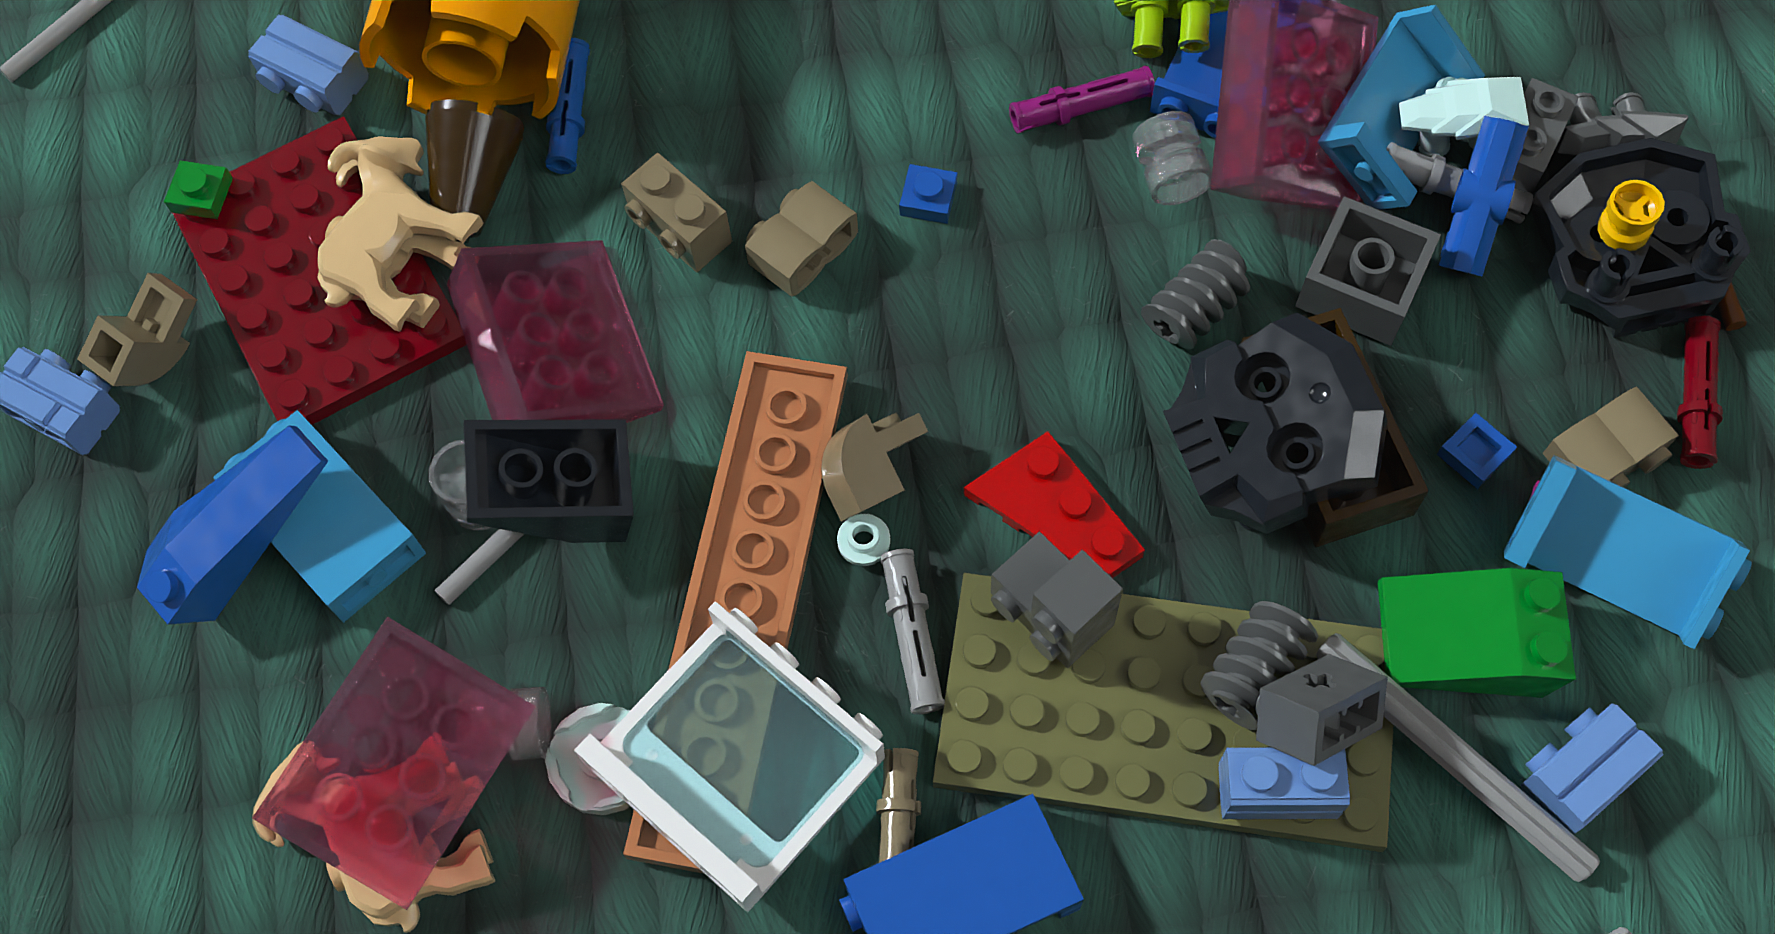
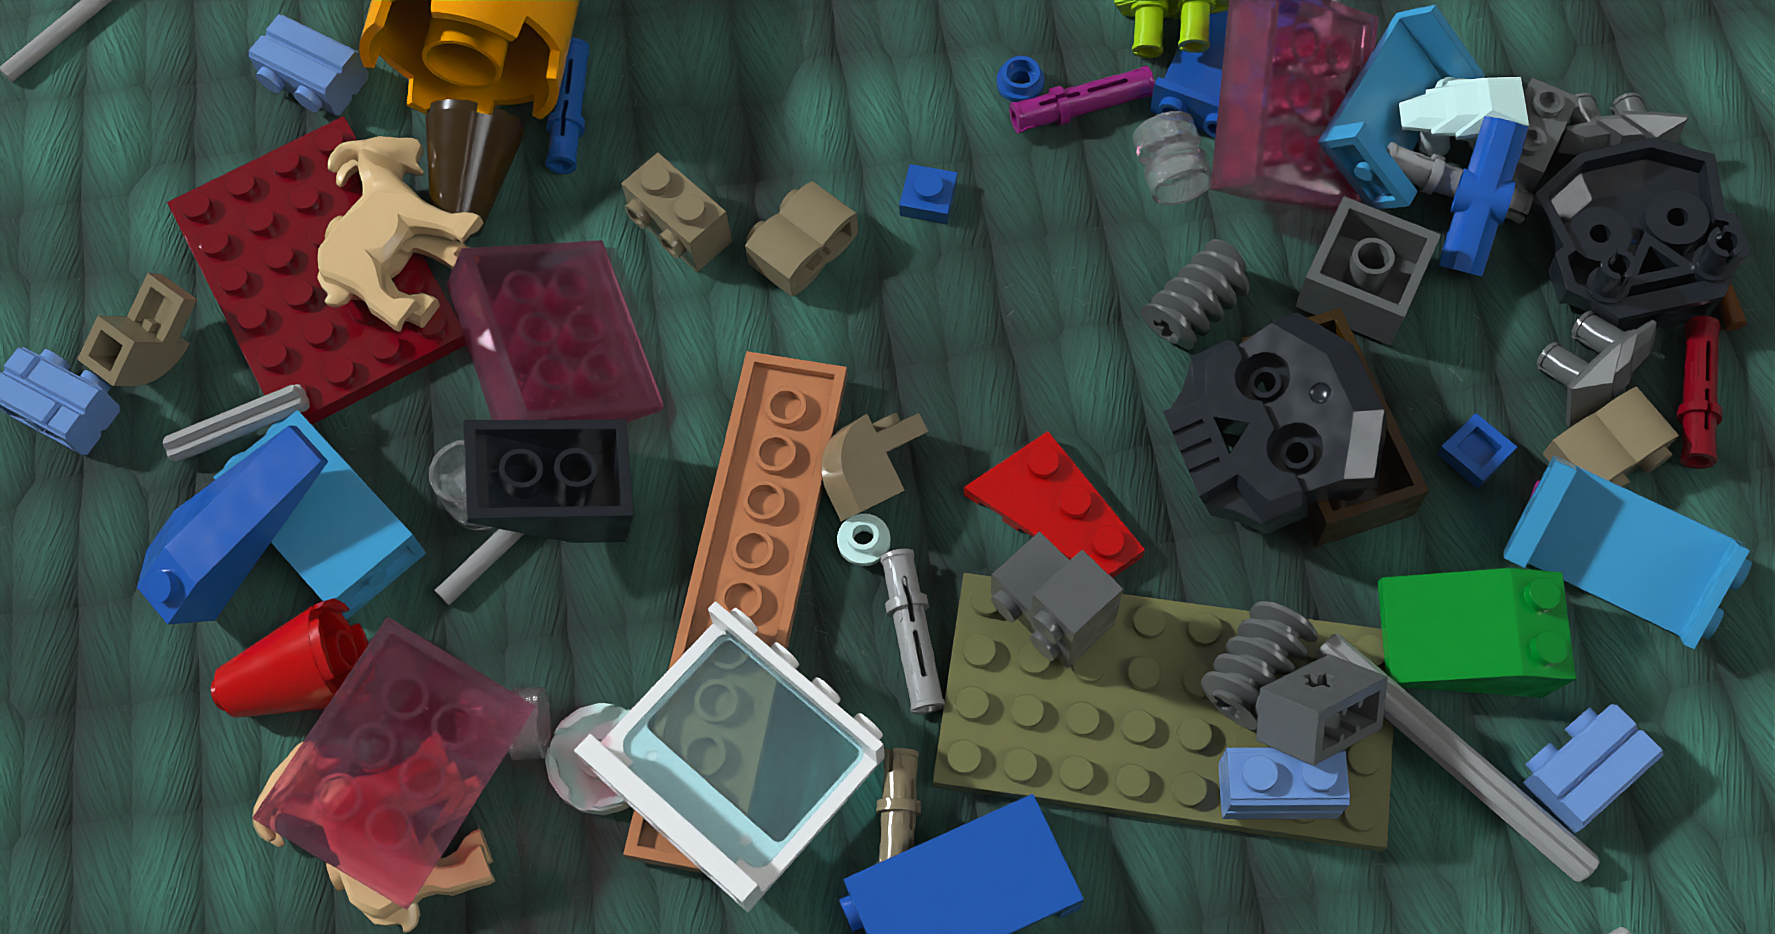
green plate [164,160,233,219] -> none
yellow wheel [1597,180,1665,251] -> none
none -> light grey axle [163,384,310,462]
none -> red cone [211,598,375,718]
none -> blue plate [997,56,1045,102]
none -> dark grey connector [1536,310,1657,427]

